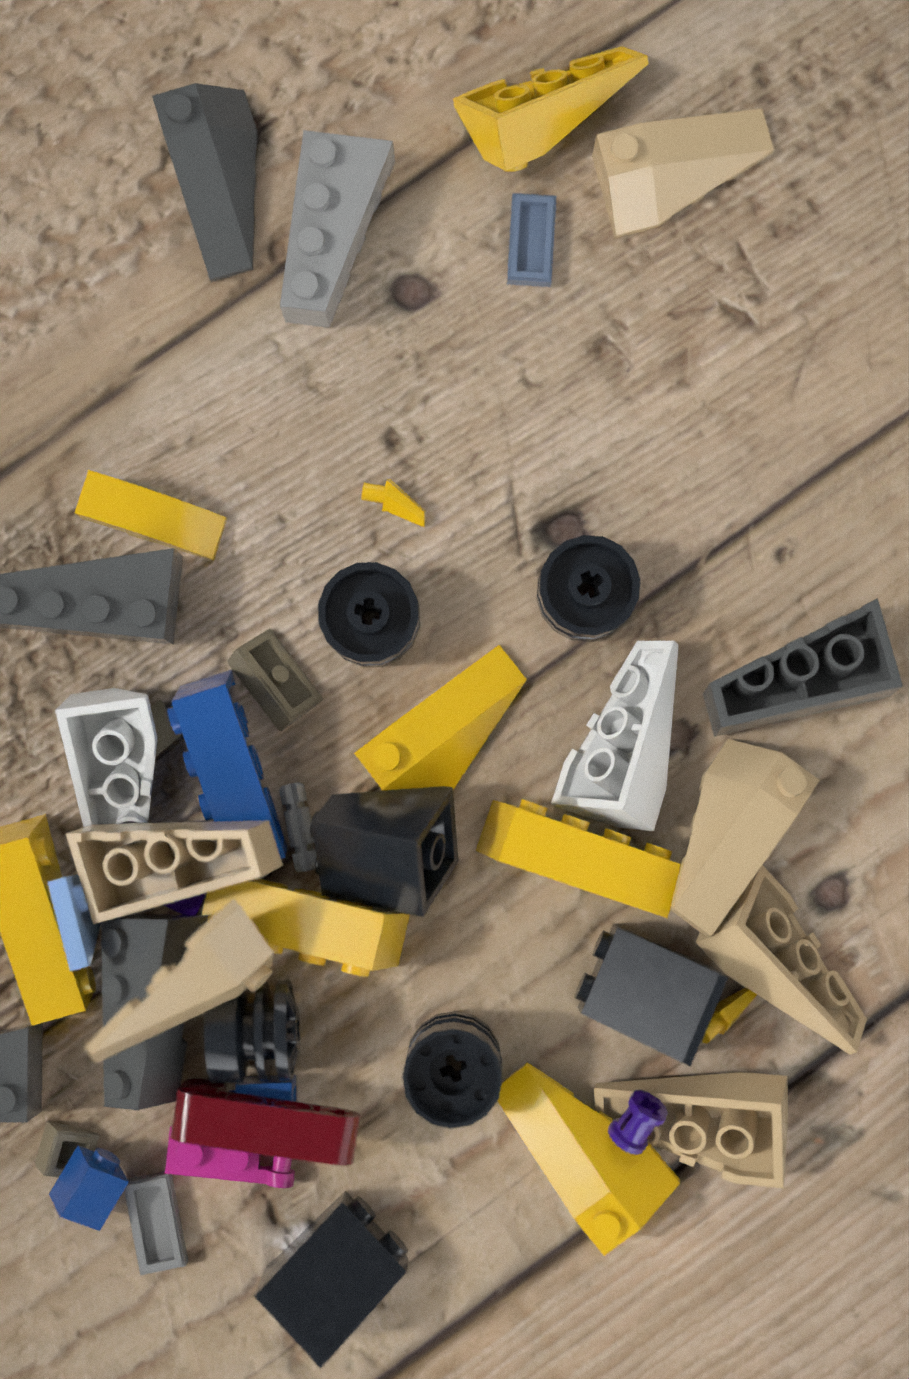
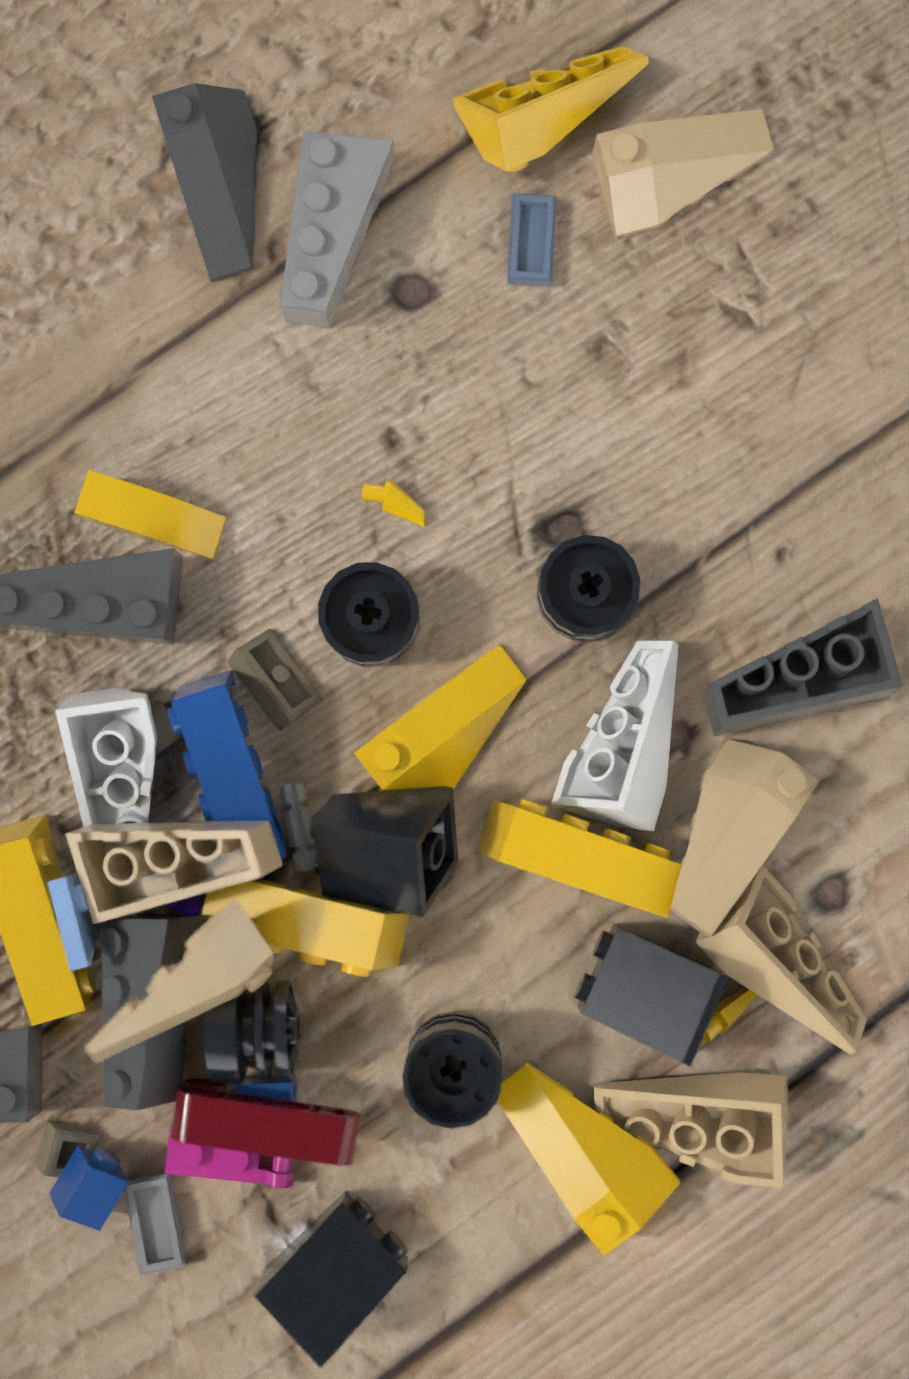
dark purple bush [608,1090,668,1155] -> none

